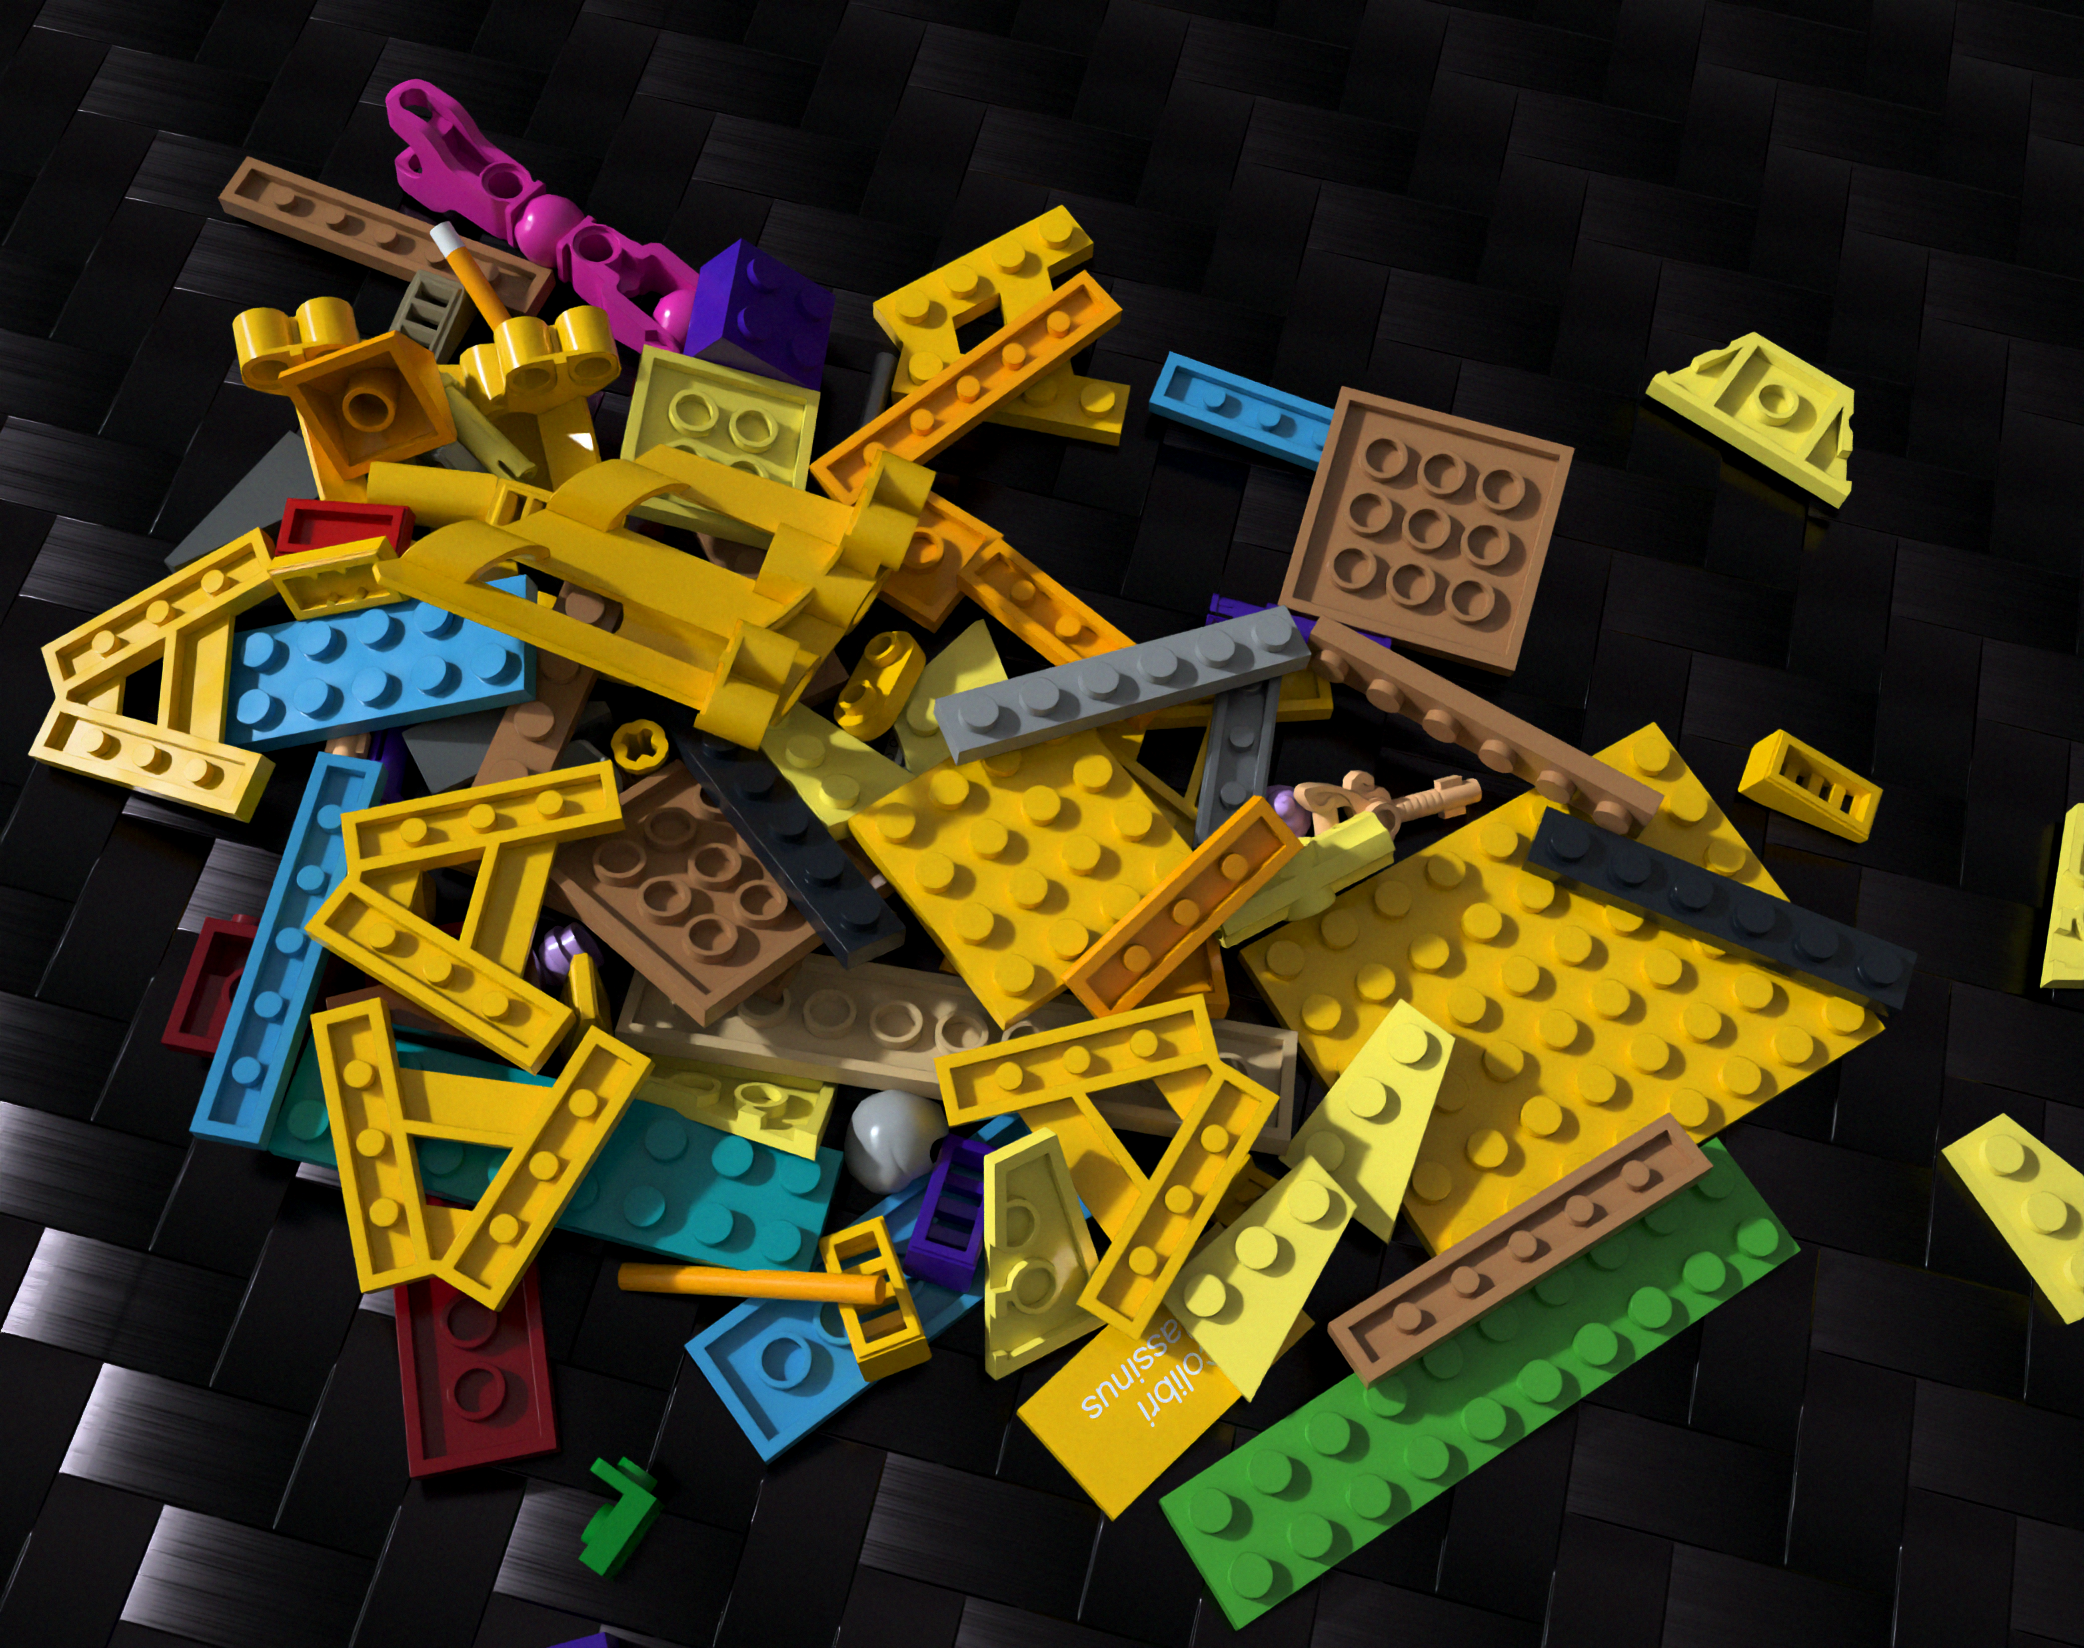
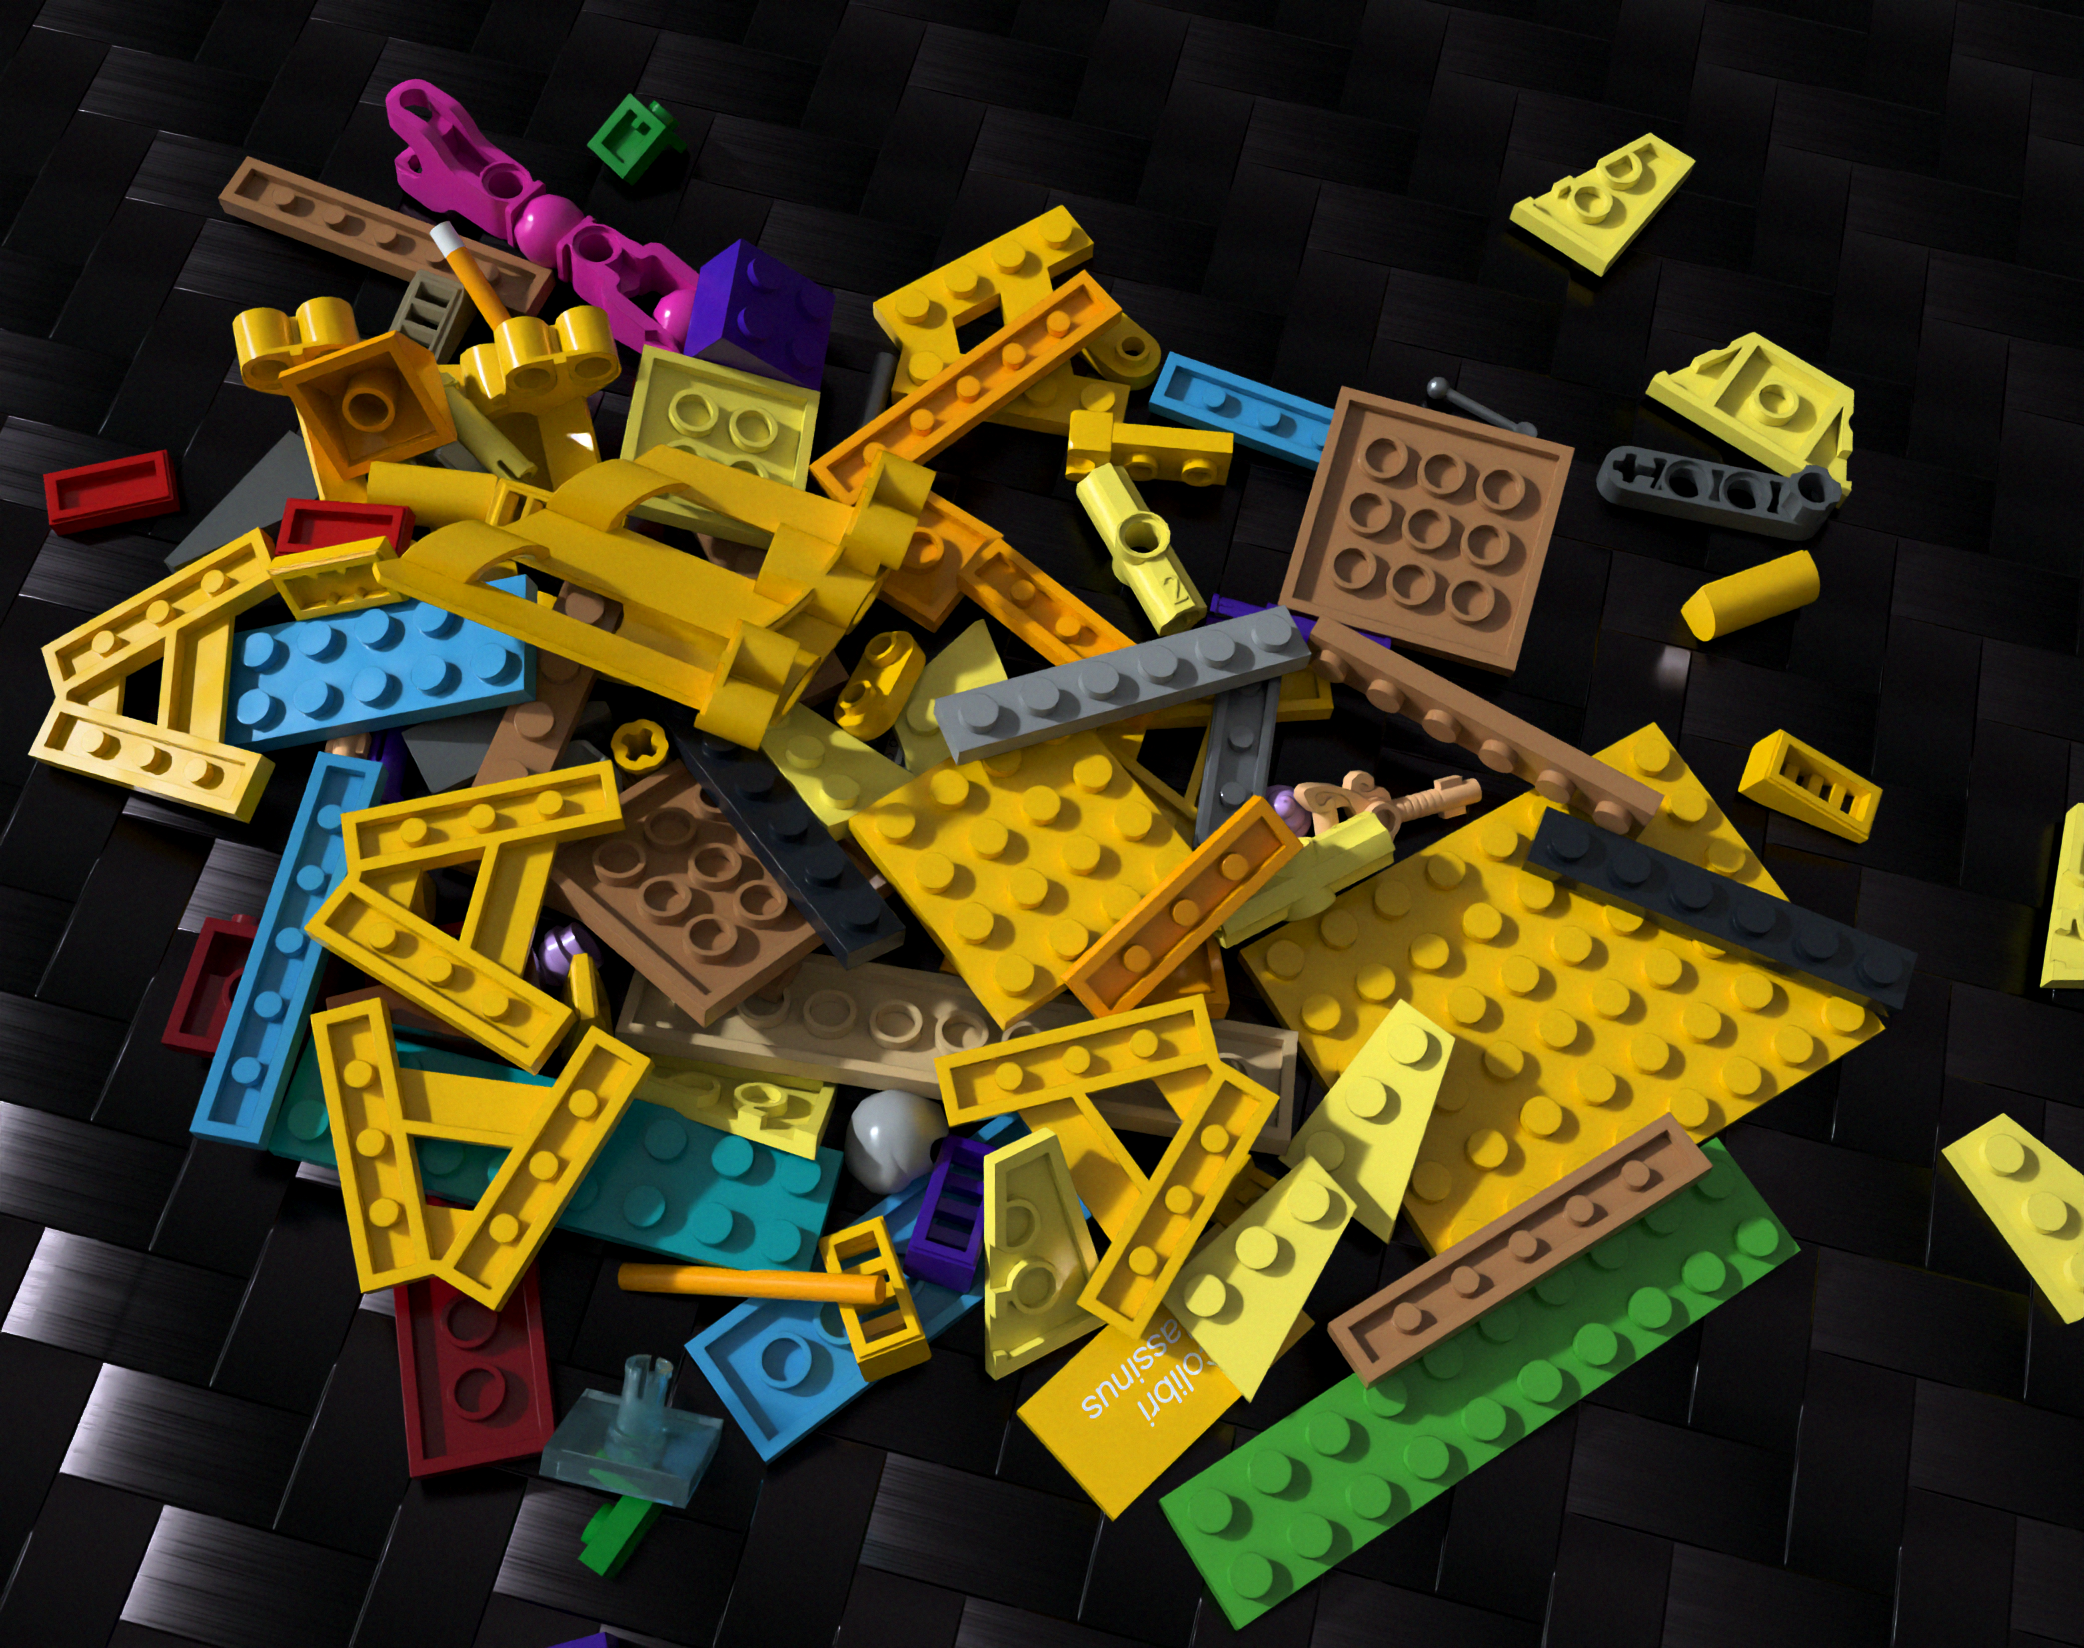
none -> red tile [43,449,180,536]
none -> clear light blue tile [539,1355,724,1509]
none -> green bracket [587,93,688,186]
none -> yellow plate [1065,410,1234,487]
none -> light yellow piece [1076,463,1207,637]
none -> yellow plate [1077,312,1161,391]
none -> flat silver hinge [1427,377,1537,437]
none -> light yellow wing [1509,133,1696,277]
none -> dark grey beam [1596,446,1842,541]
none -> yellow brick [1680,550,1820,641]

